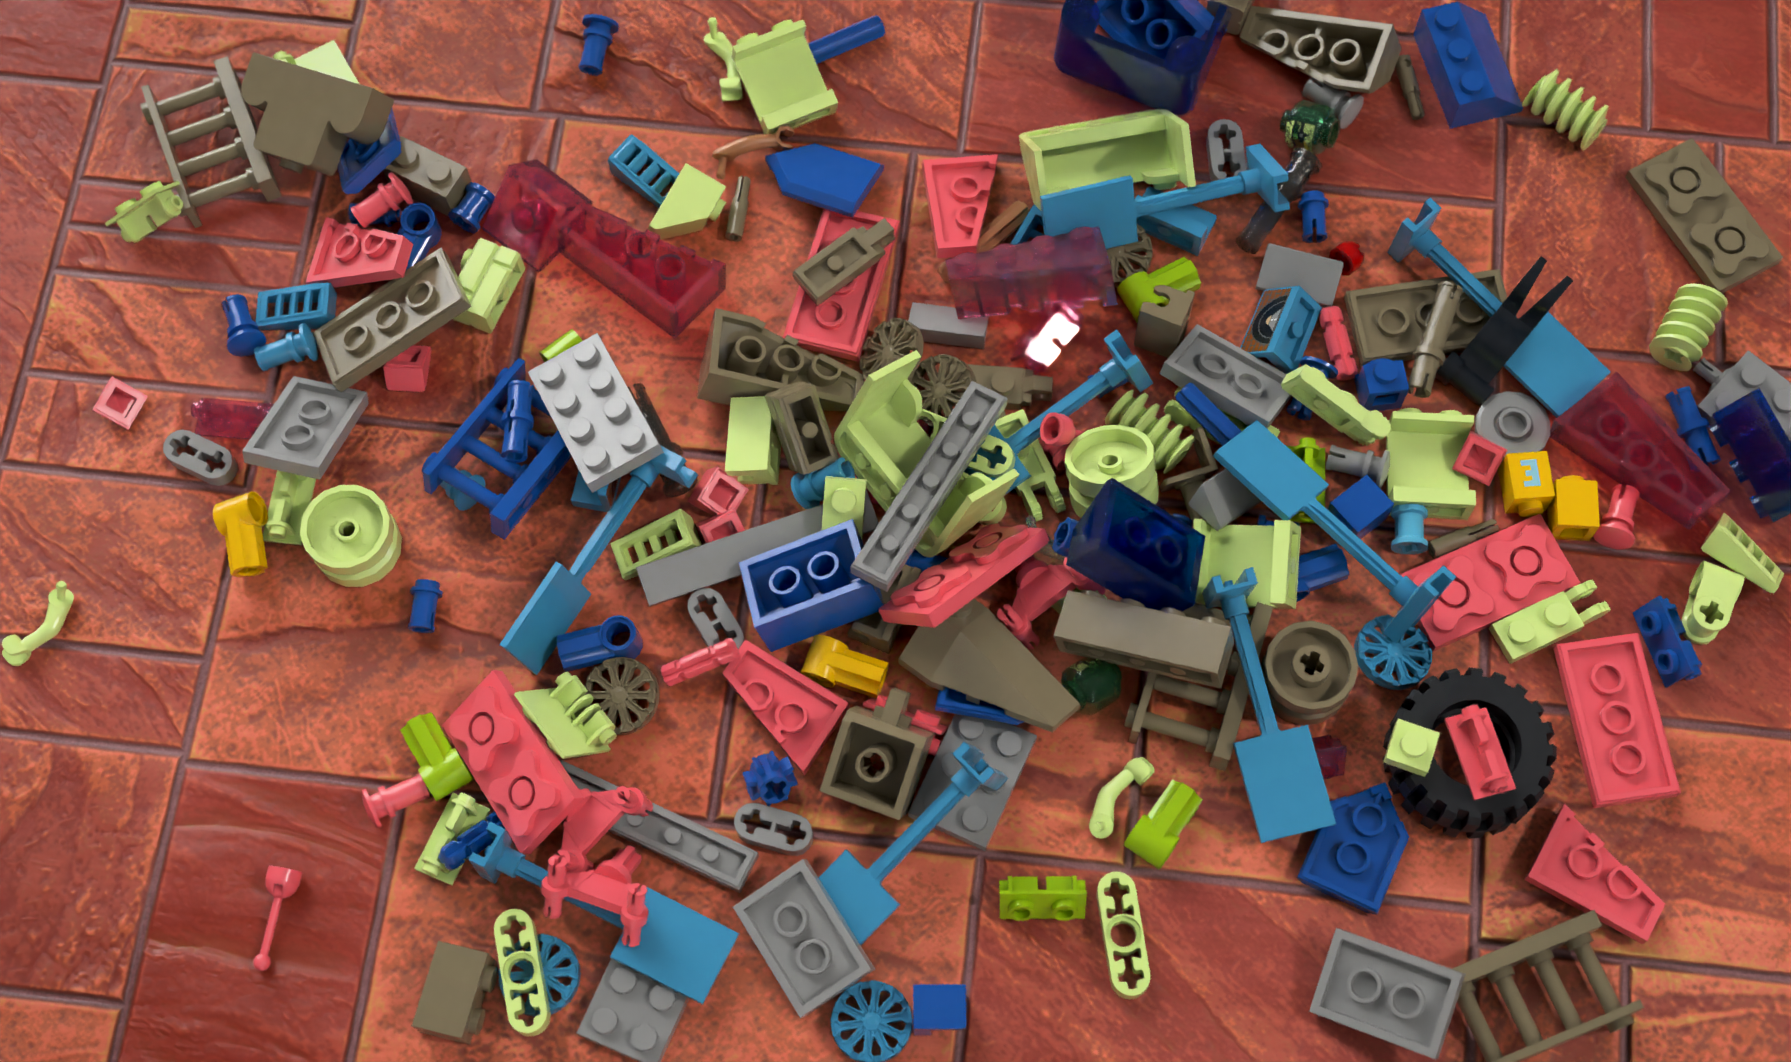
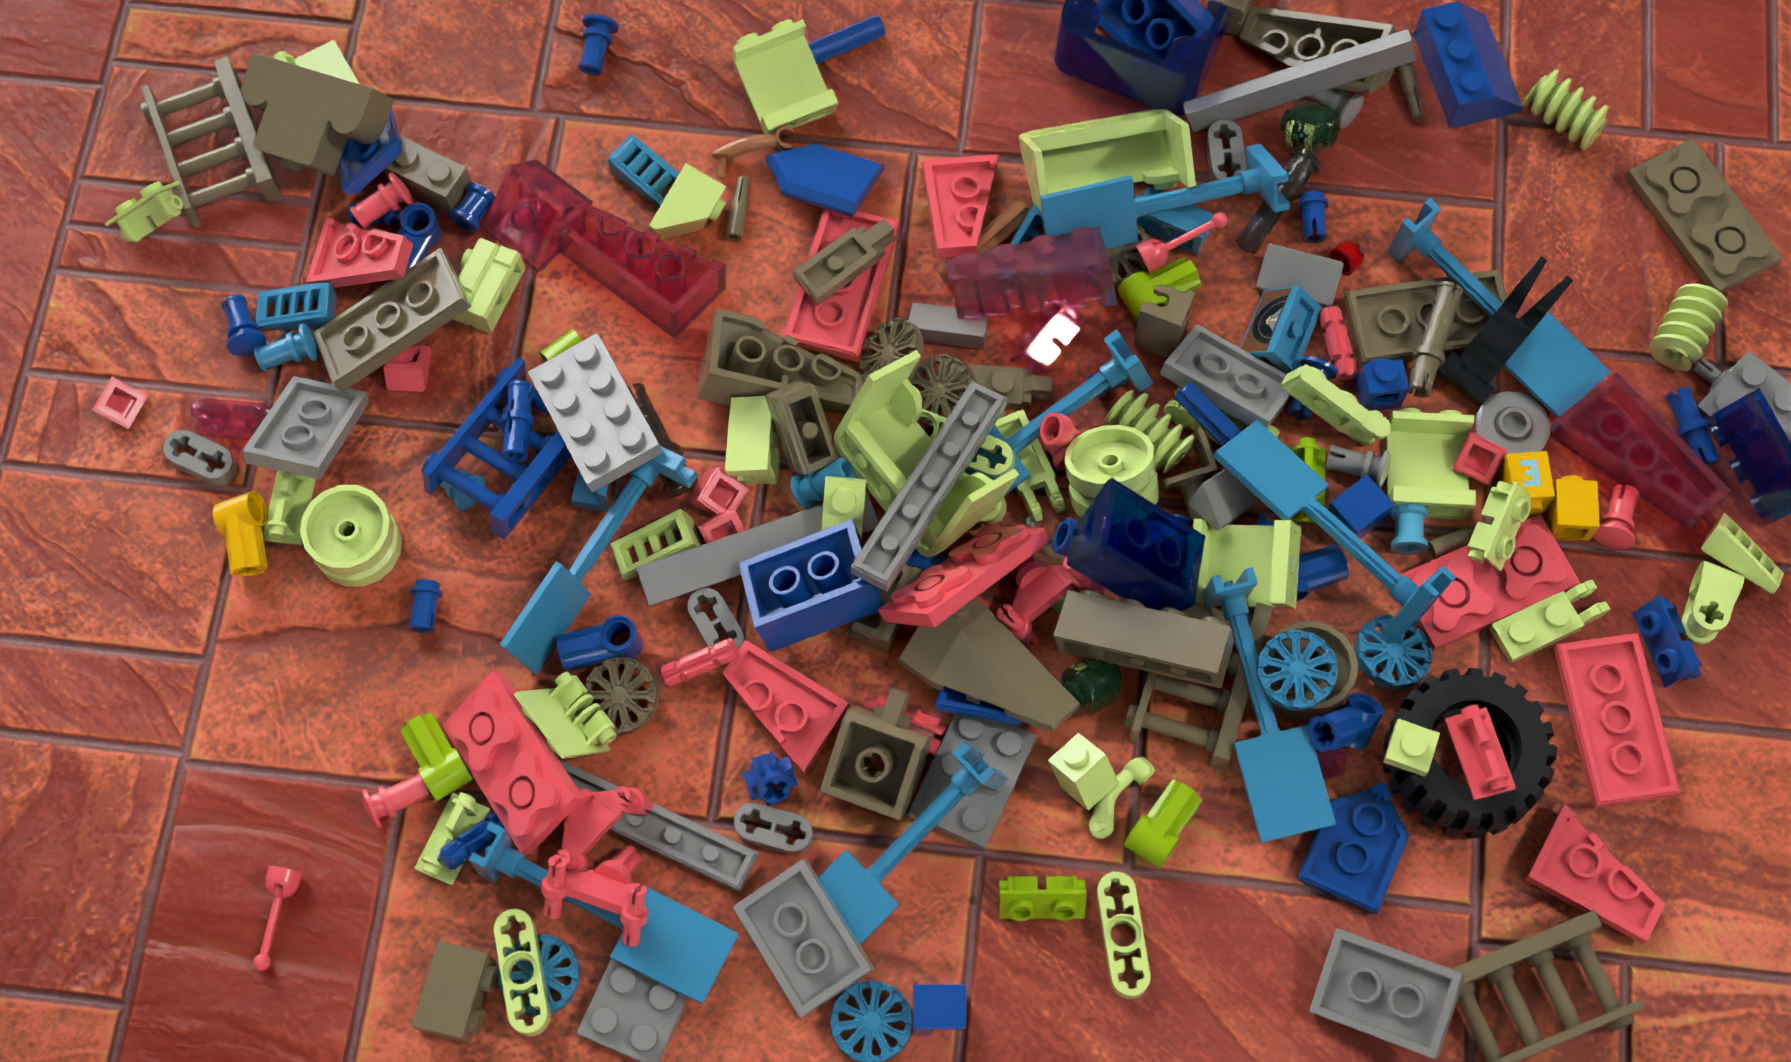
yellowish green piece [2,581,74,666] -> none
yellowish green piece [704,17,743,101] -> none
yellow piece [800,634,889,699] -> none
none -> yellowish green brick [1048,733,1119,811]
none -> coral hinge [1135,213,1228,274]
none -> light grey tile [1183,29,1417,133]
none -> dark azure wheel [1256,629,1338,710]
none -> blue piece [1307,693,1384,753]
none -> yellowish green hinge [1467,481,1532,571]

